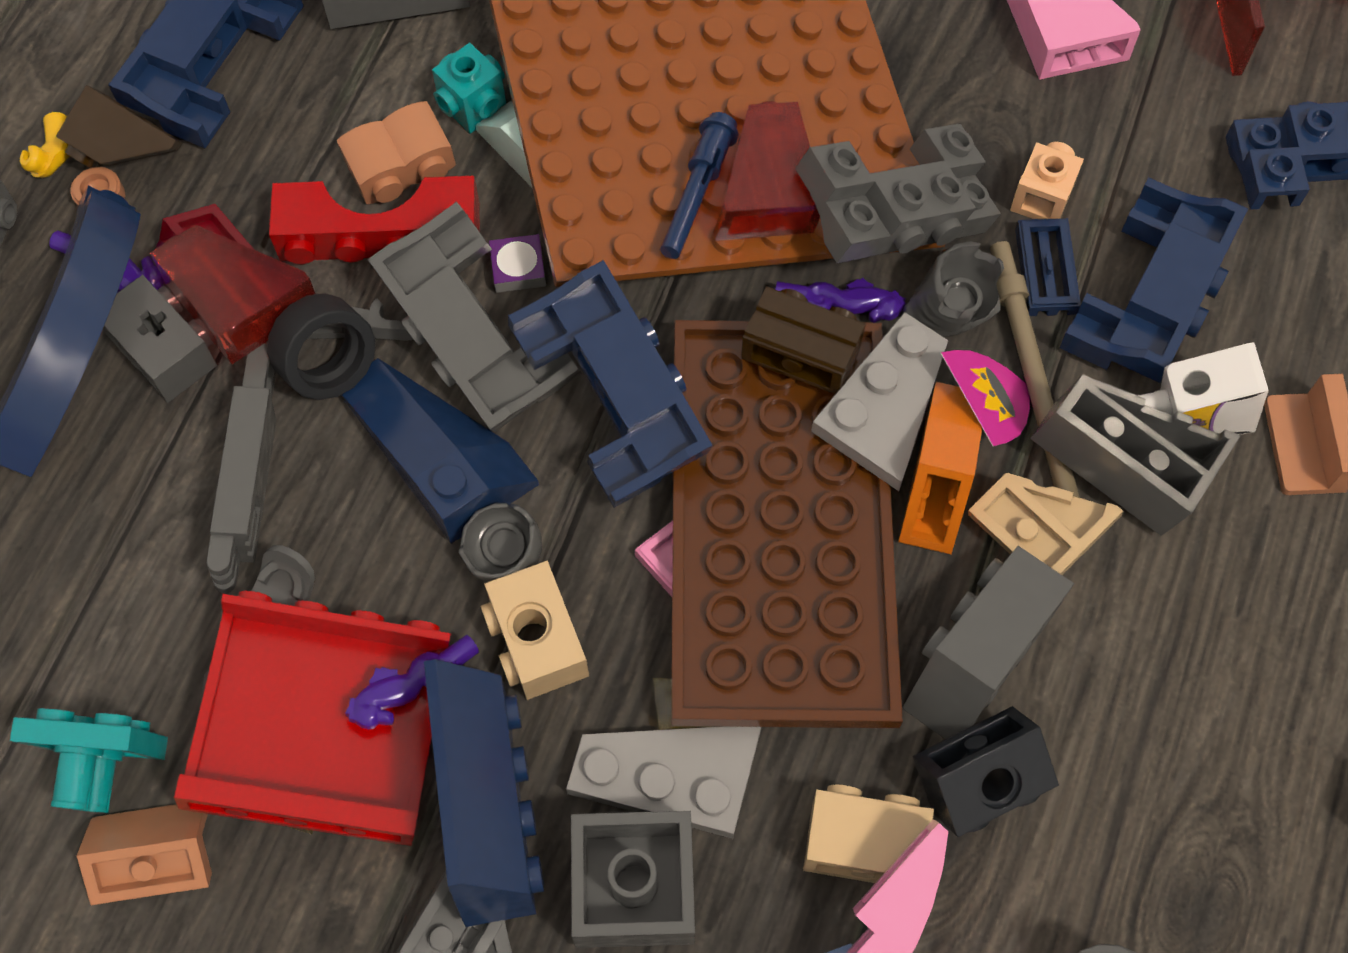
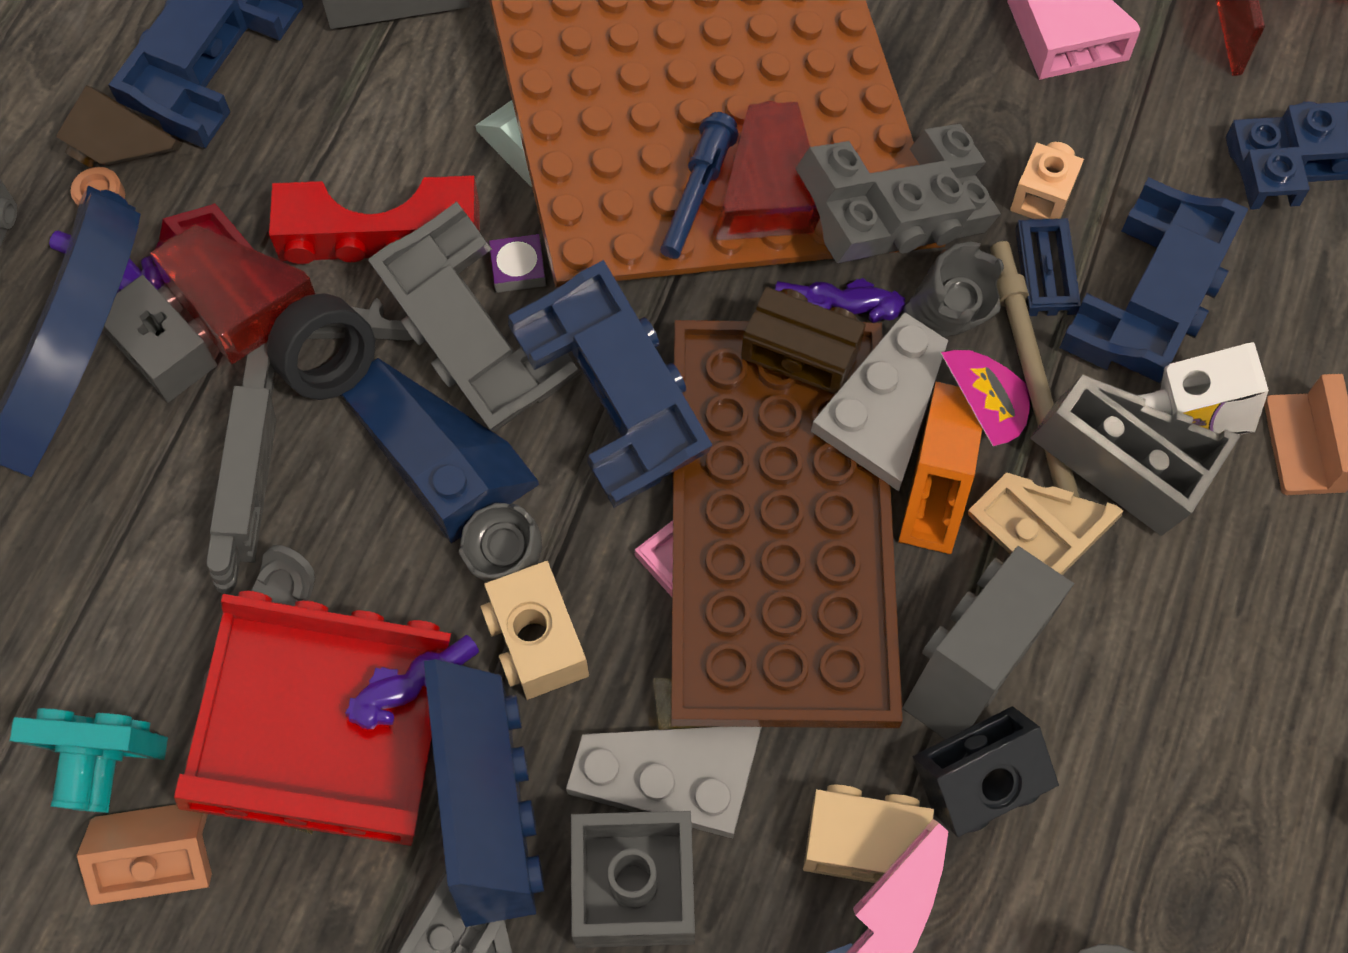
yellow arm [20,112,70,178] -> none
nougat brick [337,101,456,204] -> none
teal brick [432,42,506,134] -> none

